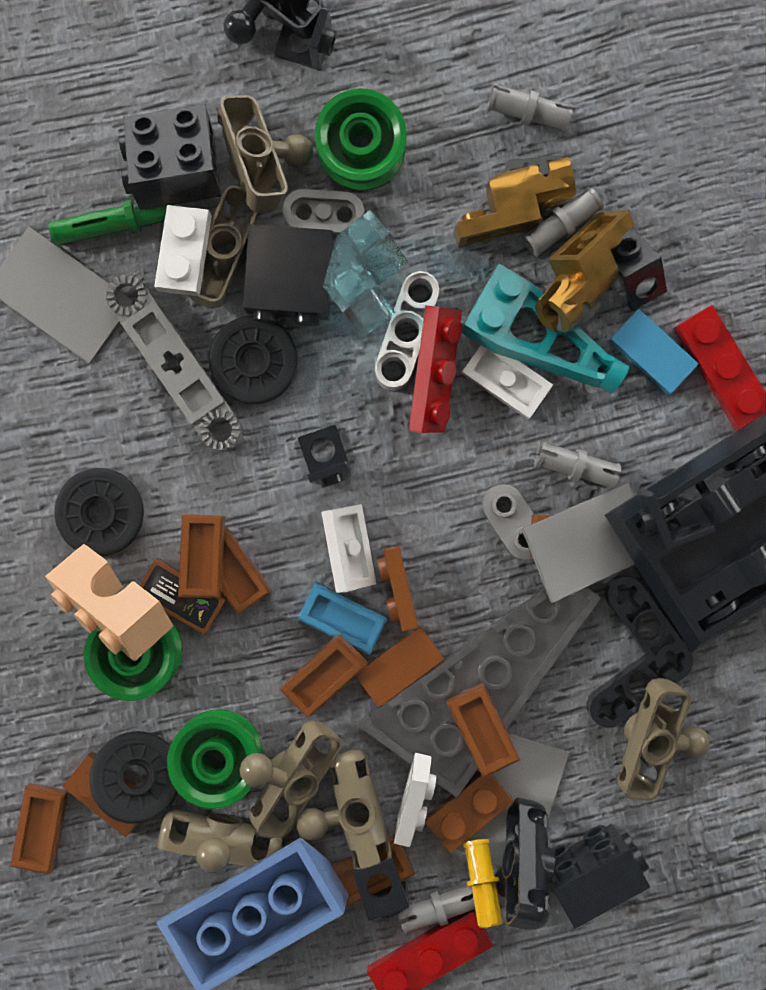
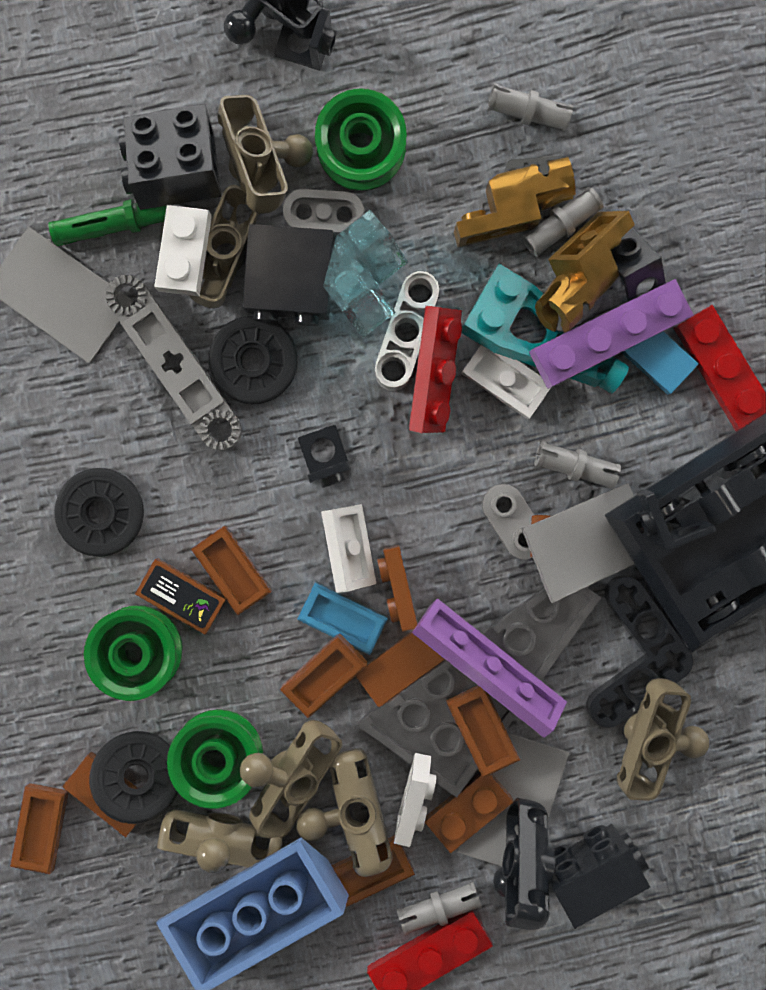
light nougat arch [45,544,173,661] -> none
dark orange tile [178,514,225,599] -> none
black bracket [353,858,409,921] -> none
yellow axle [463,839,502,928] -> none
none -> medium lavender plate [412,599,567,738]
none -> medium lavender plate [529,279,694,389]

